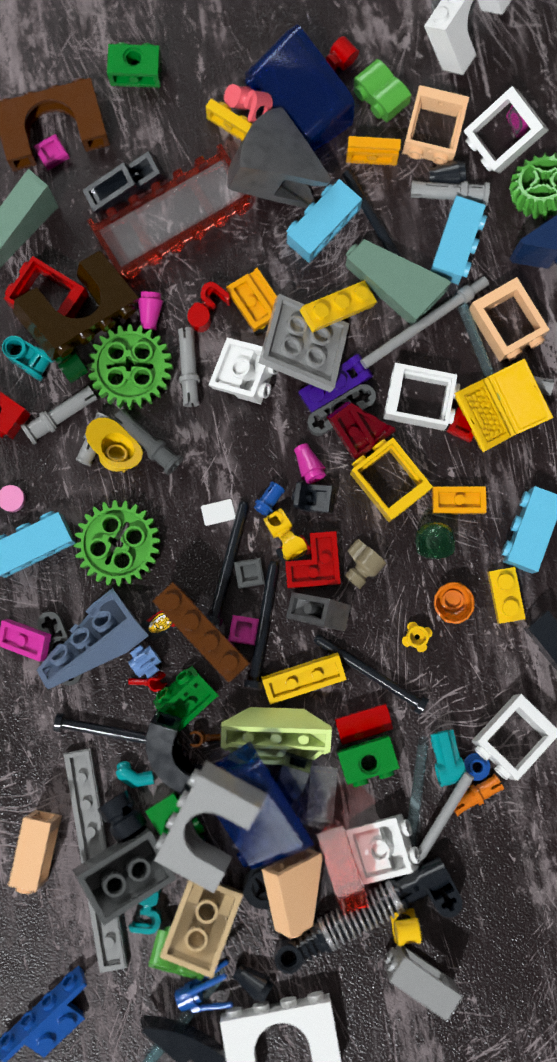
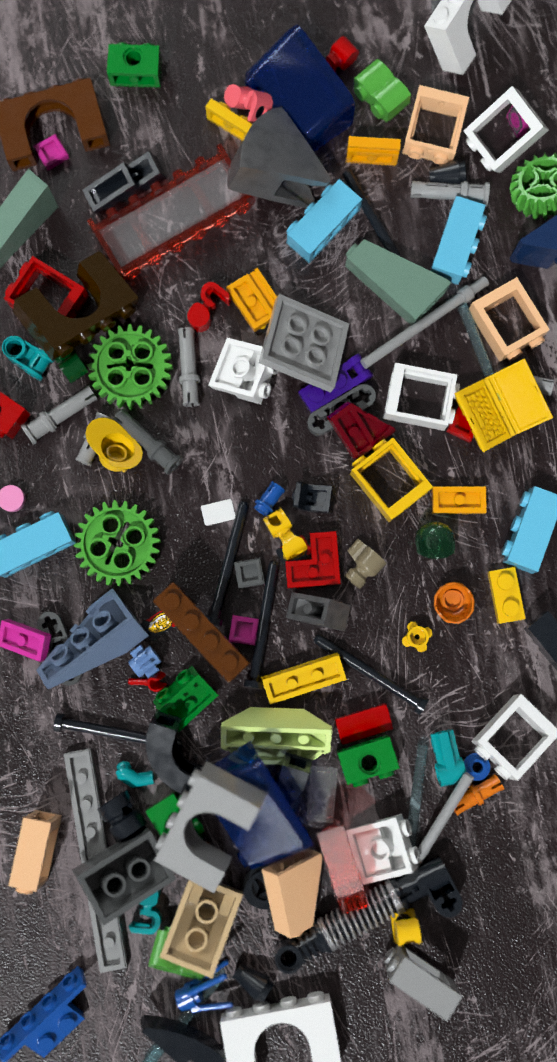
dark pink cone [138,291,163,331] -> none
reddish brown hand [190,730,221,747] -> none
dark pink cone [294,443,326,484] -> none
yellow plate [299,280,377,333] -> none

